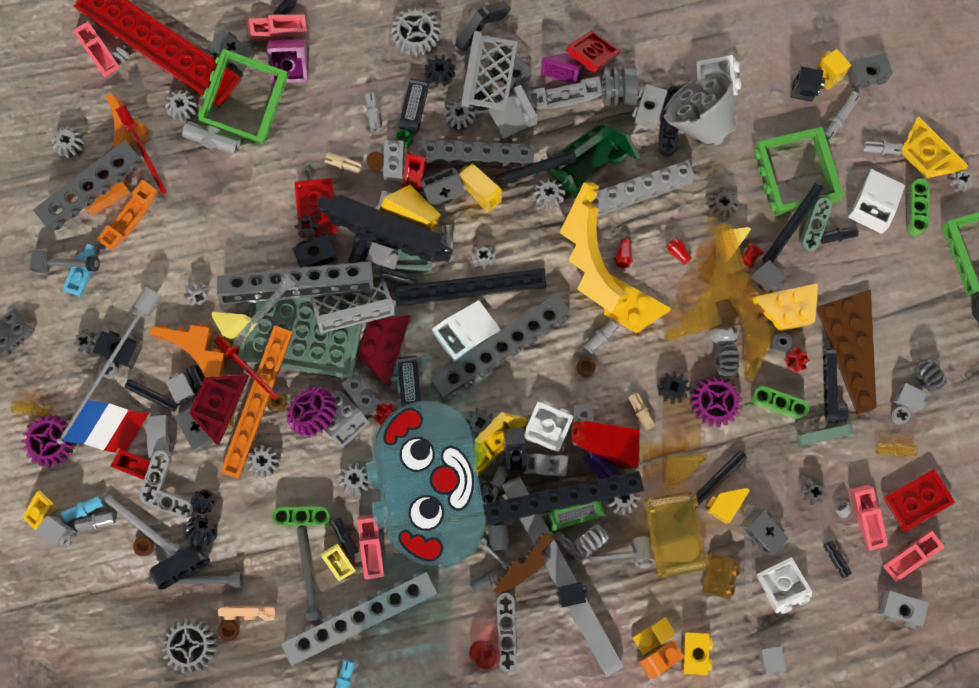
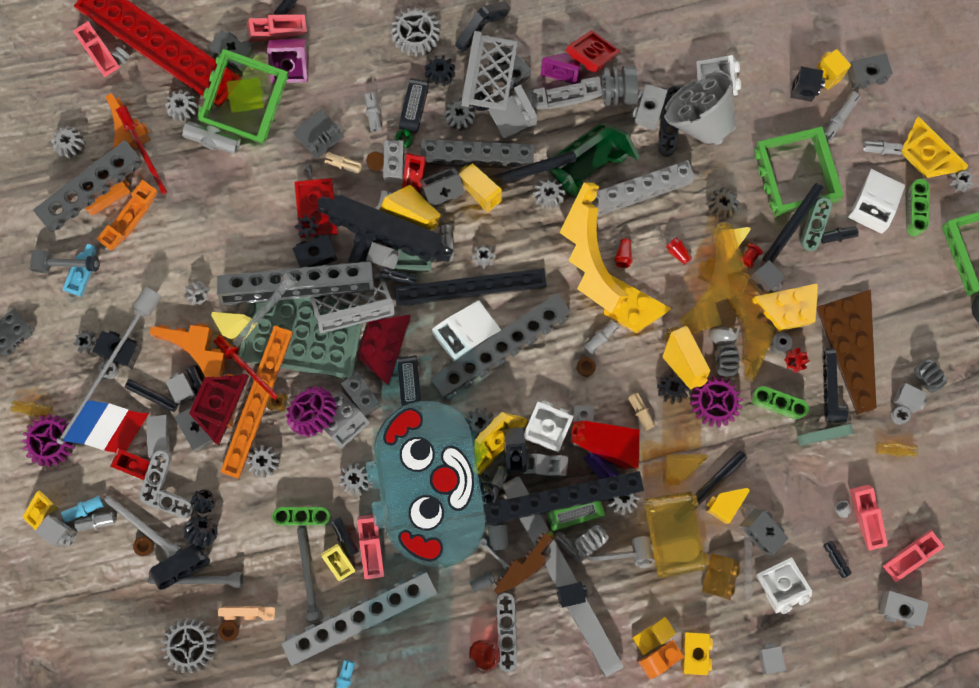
red gear [373,403,398,427] -> none
dark grey gear [801,480,827,505] -> none
red plate [883,468,956,532] -> none
none -> clear neon green piece [227,77,264,113]
none -> dark grey hinge [293,110,345,159]
none -> yellow slope [662,326,710,390]

